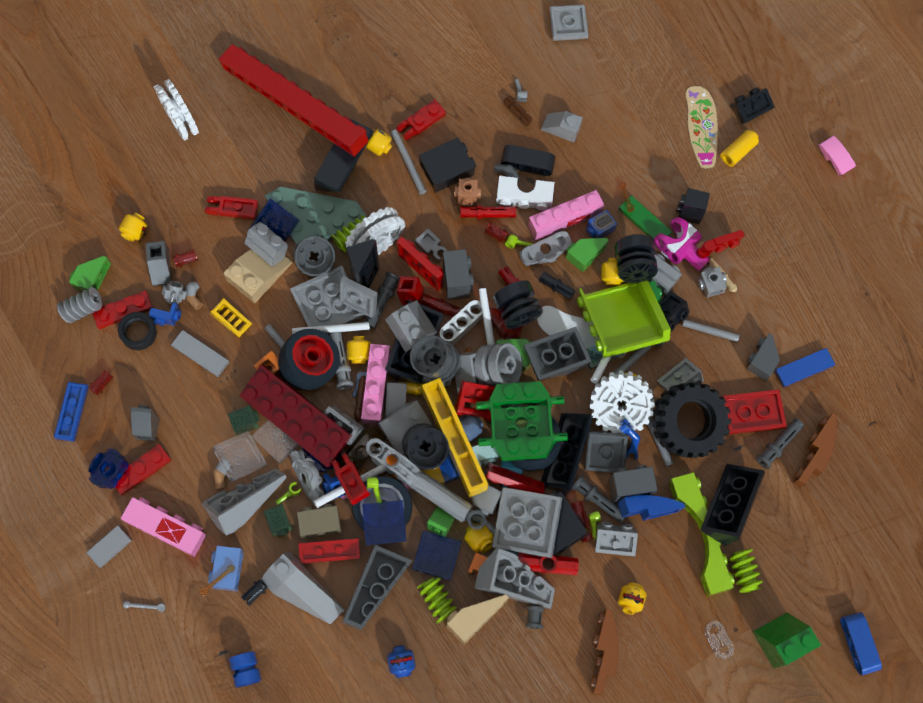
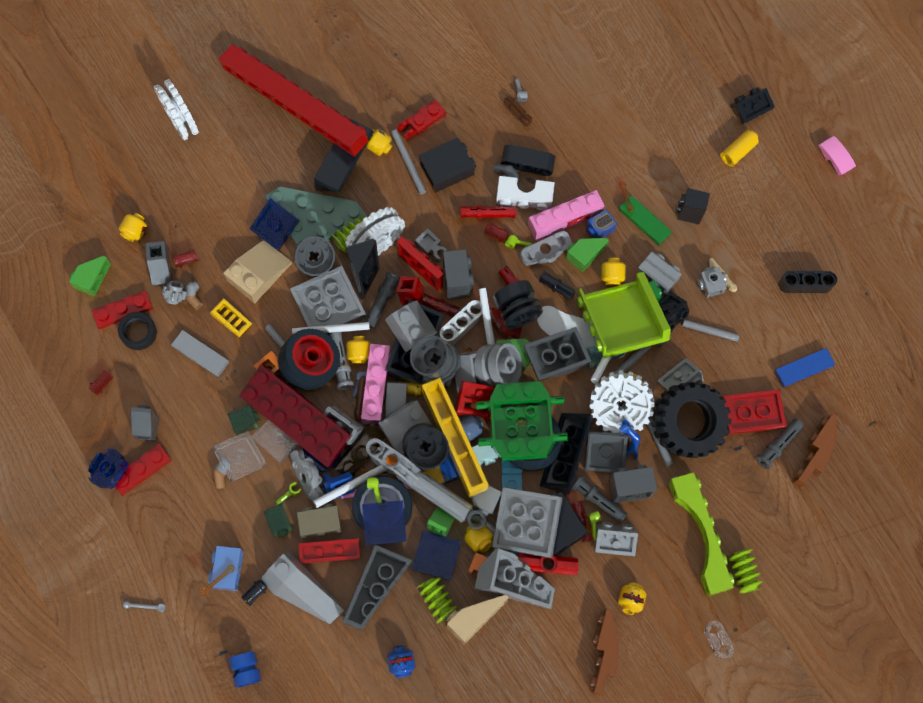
blue tile [54,382,89,442] -> none
light grey piece [57,287,102,323] -> none
light grey tile [87,525,132,568] -> none
bright pink brick [120,497,206,557] -> none
blue bracket [149,302,181,326] -> none
light grey wedge [201,468,287,536] -> none
red hinge [205,196,259,220] -> none
light grey brick [244,222,288,266] -> none
red hinge [331,453,371,505] -> none
light grey plate [339,276,378,318] -> none
nougat brick [455,178,481,206] -> none
red plate [486,463,545,494] -> none
dark grey bush [525,606,544,629] -> none
light grey slope [541,111,583,142] -> none
light grey plate [549,5,588,41] -> none
black wheel [614,234,658,283] -> none
blue slope [618,495,685,521] -> none
dark pink connector [654,217,710,271] -> none
tan sticker [686,86,718,169] -> none
red hinge [696,230,745,259] -> none
black slope [701,464,765,546] -> none
dark grey slope [747,333,780,381] -> none
green slope [753,612,822,669] -> none
blue beam [840,612,882,676] -> none
none -> black beam [778,271,837,293]

